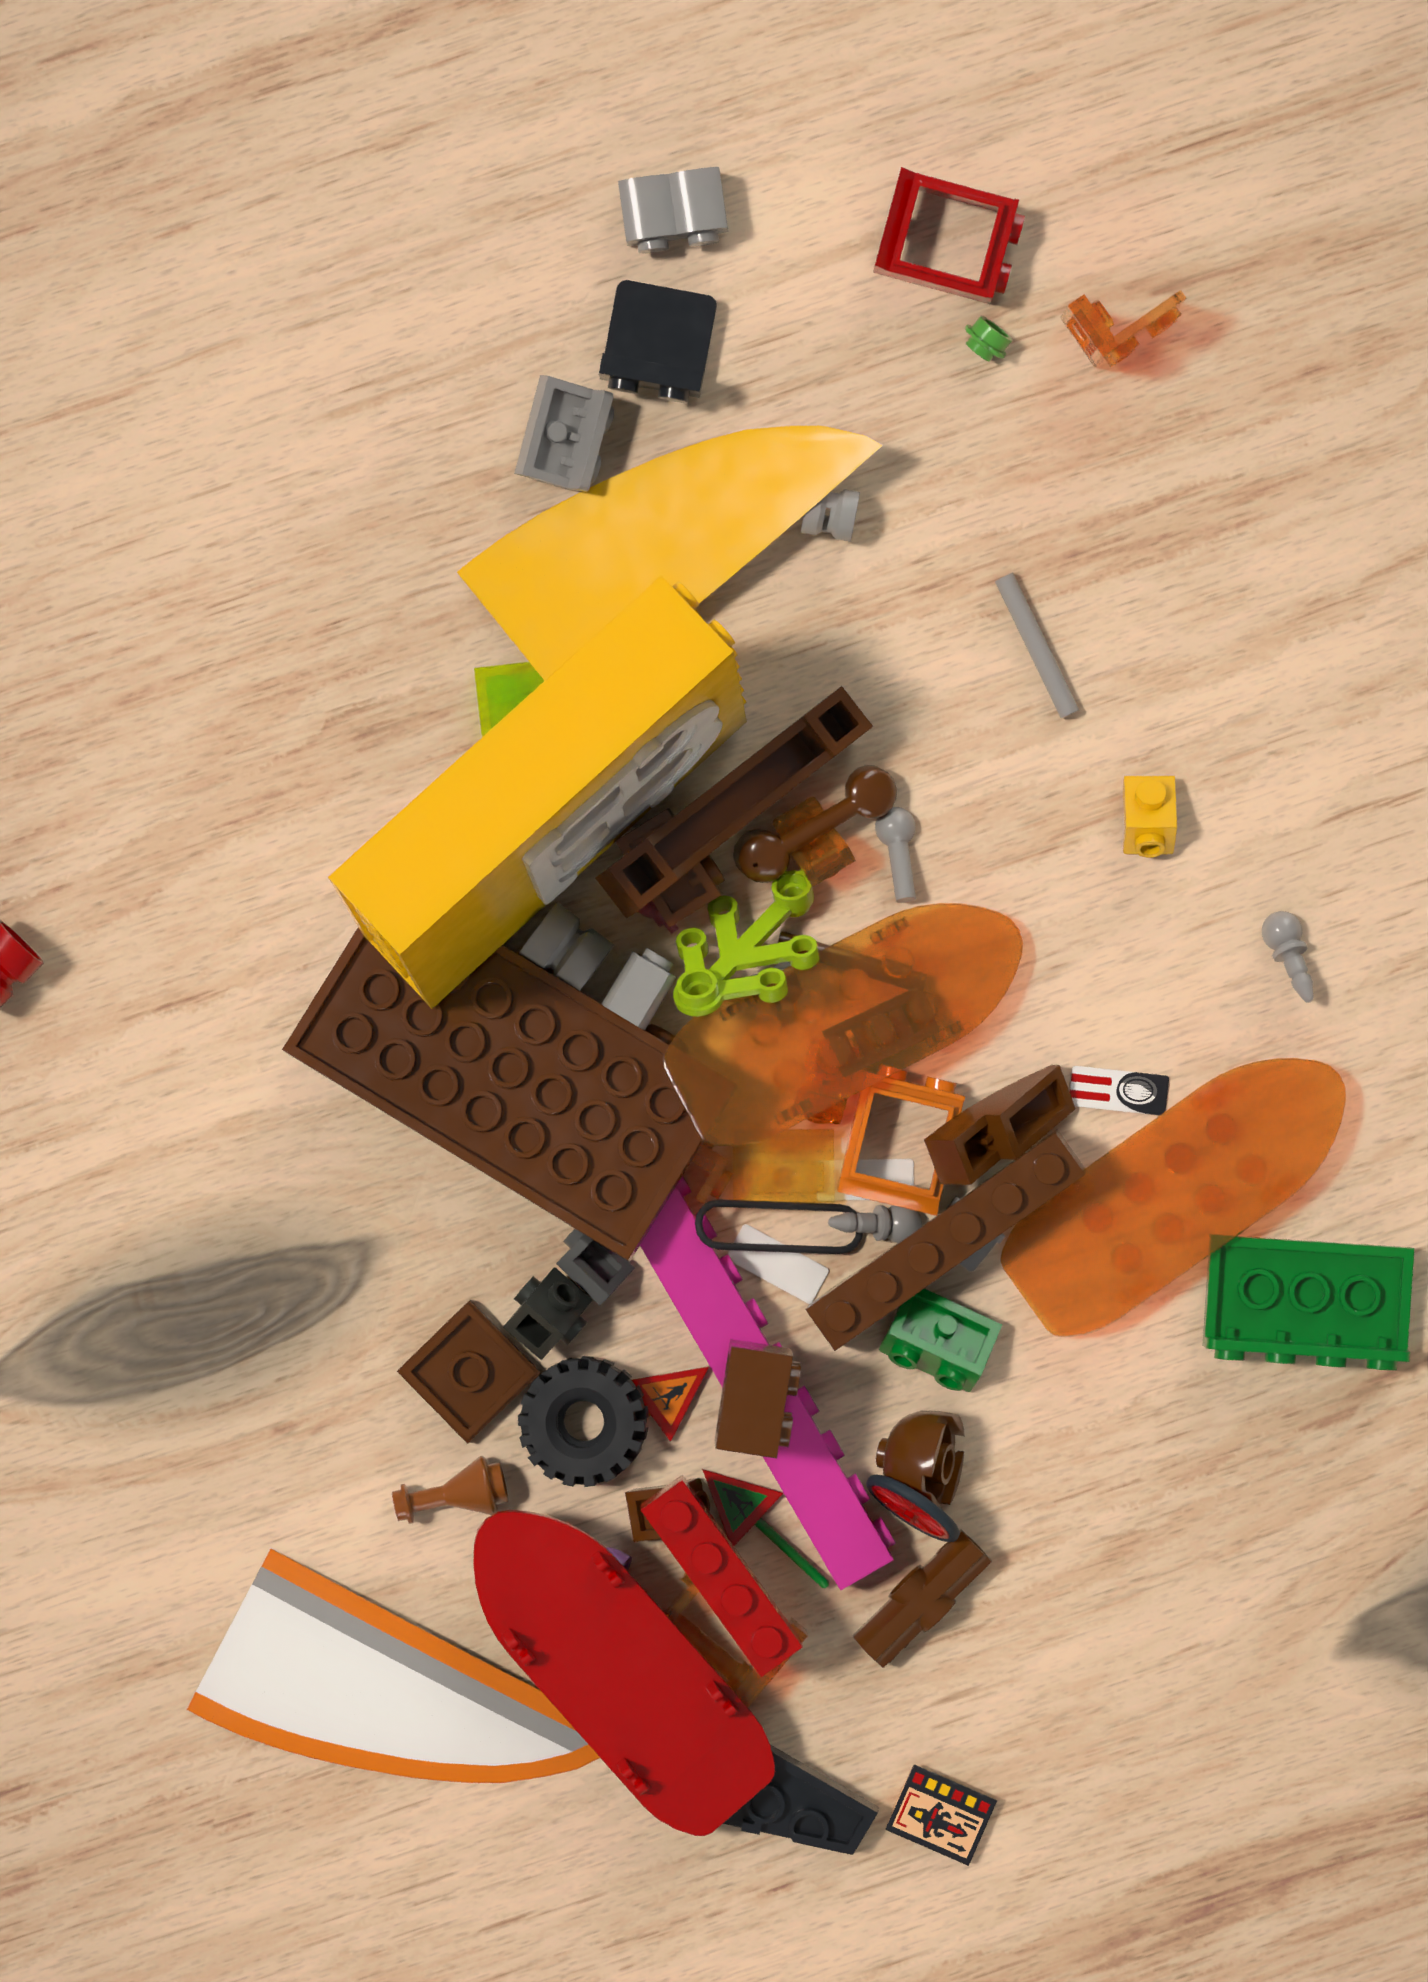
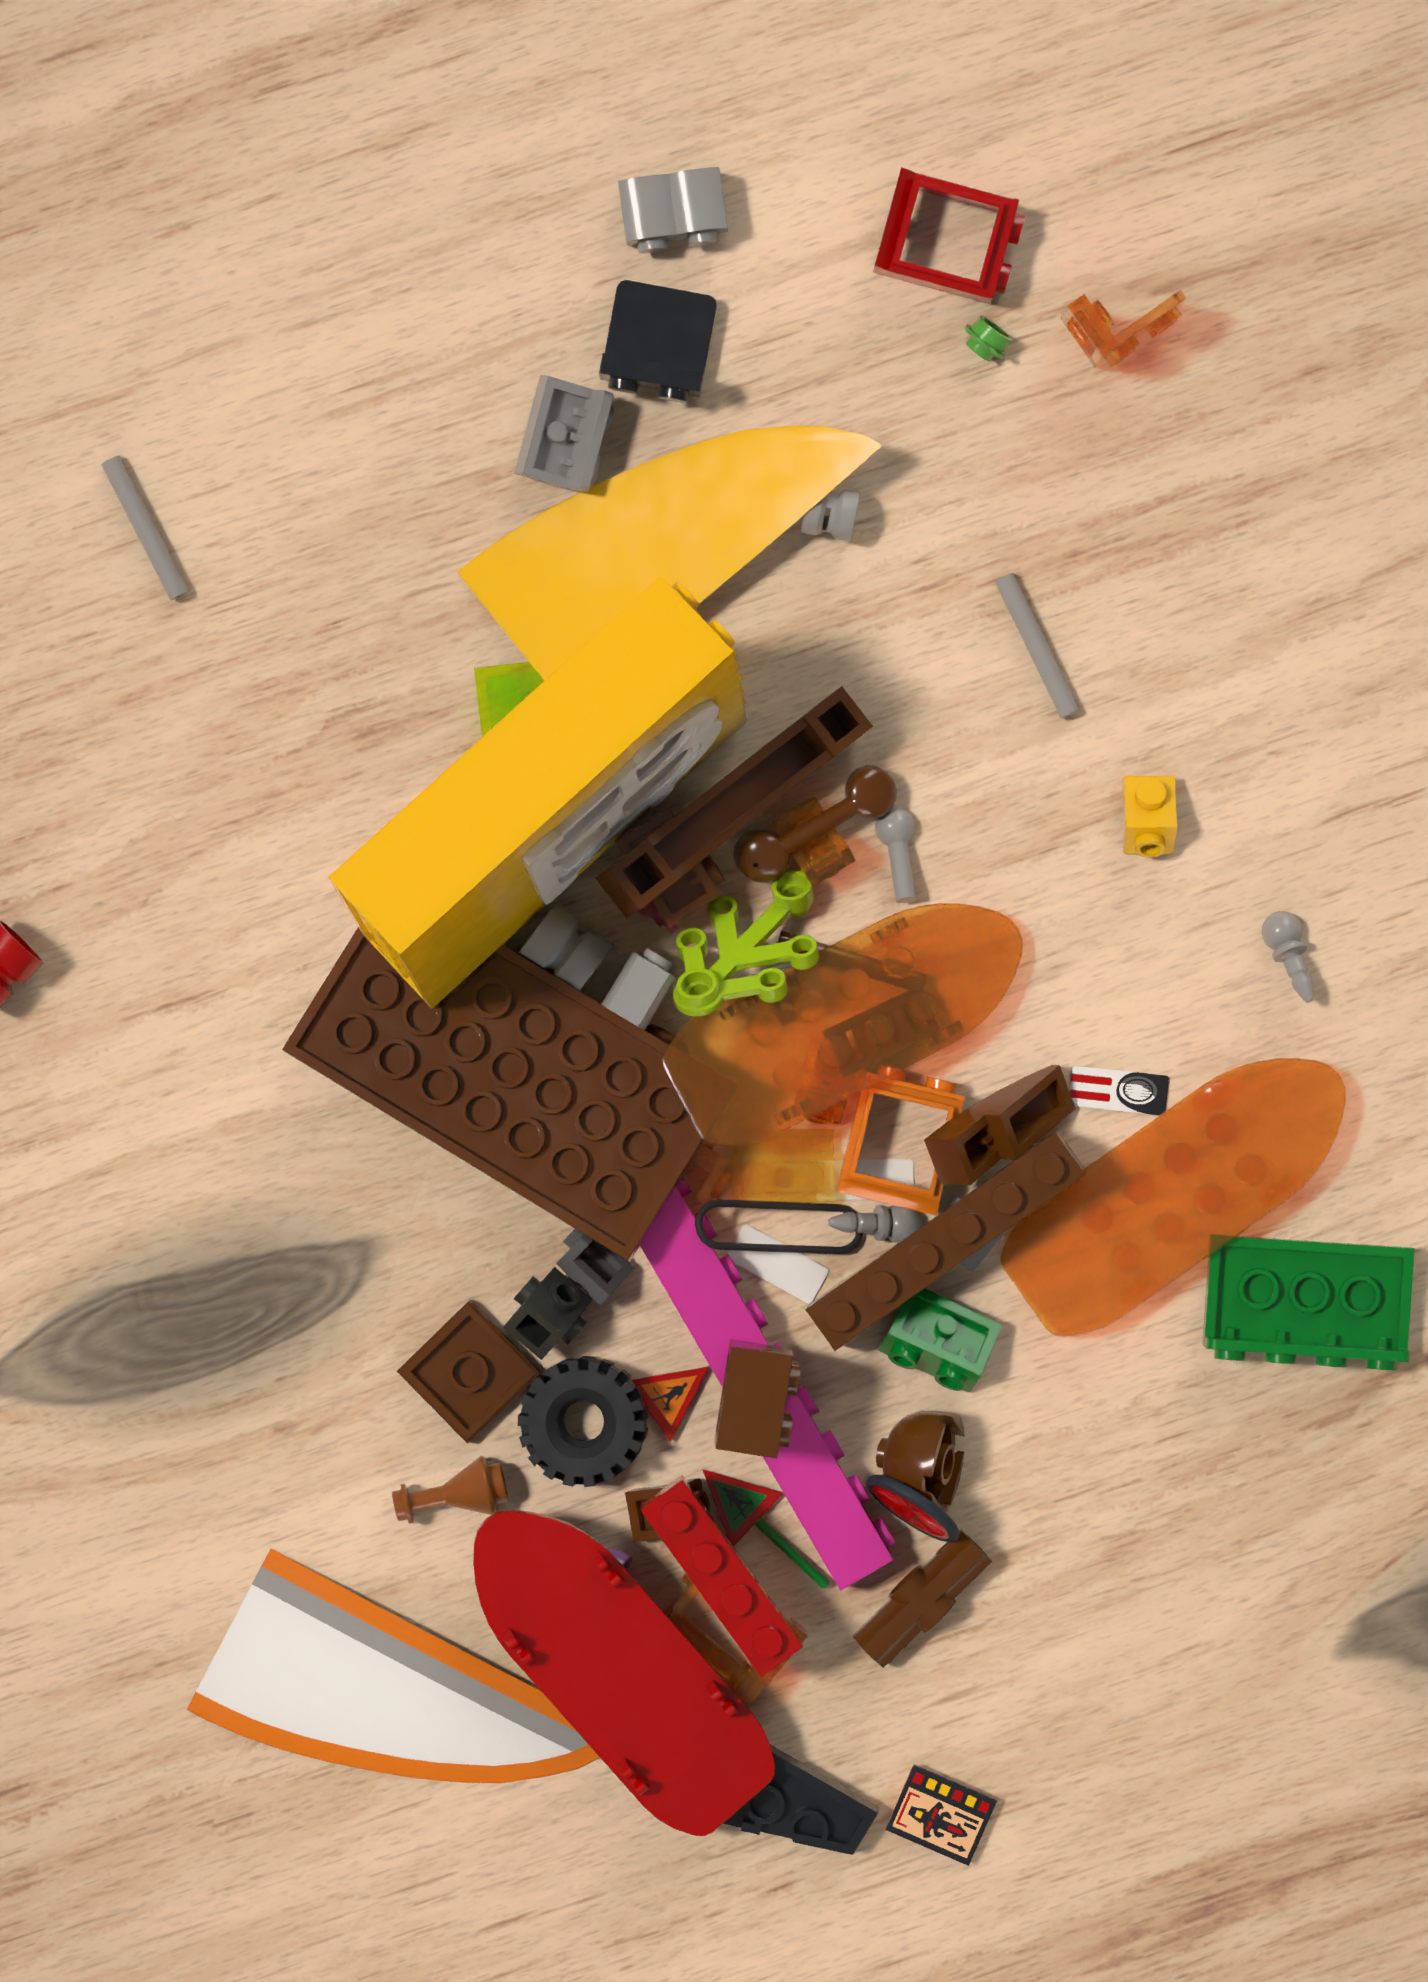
none -> light grey bar [101,455,189,600]

